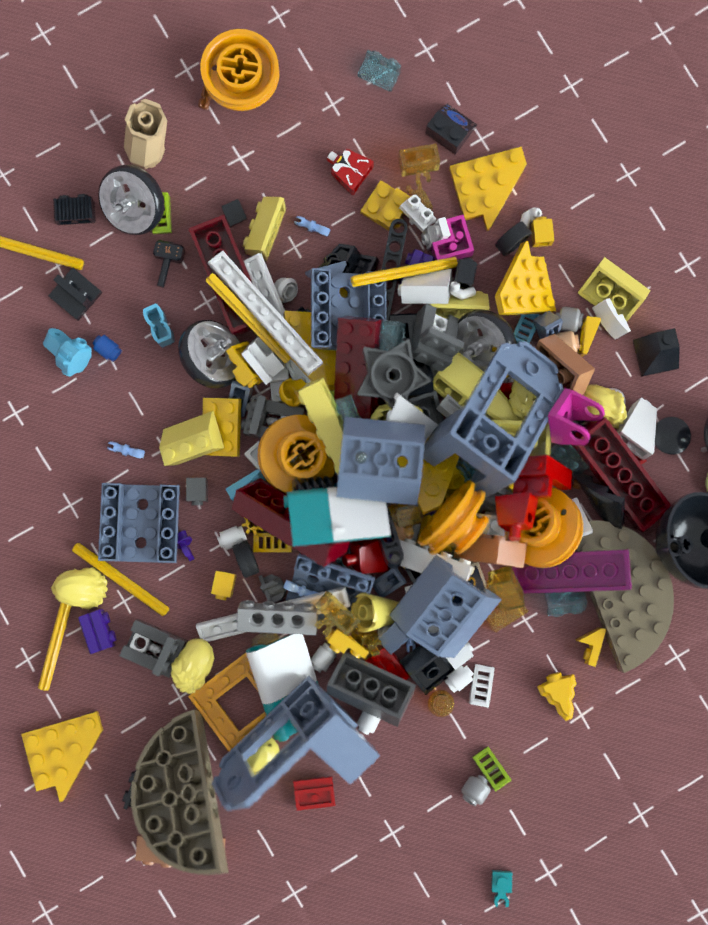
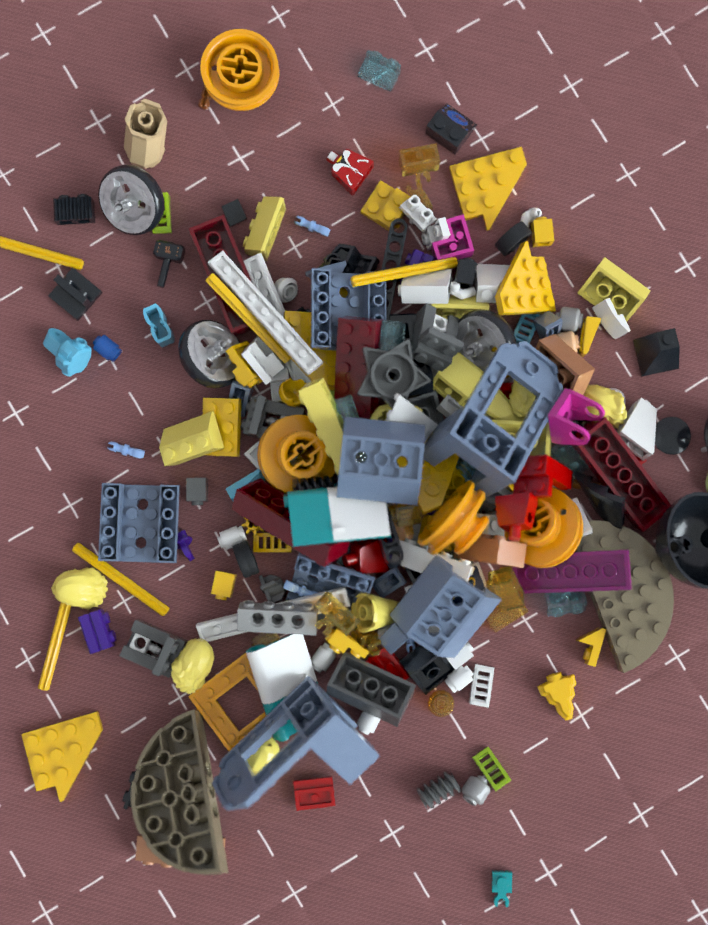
none -> dark grey piece [416,771,461,809]
none -> white slope [474,264,510,303]

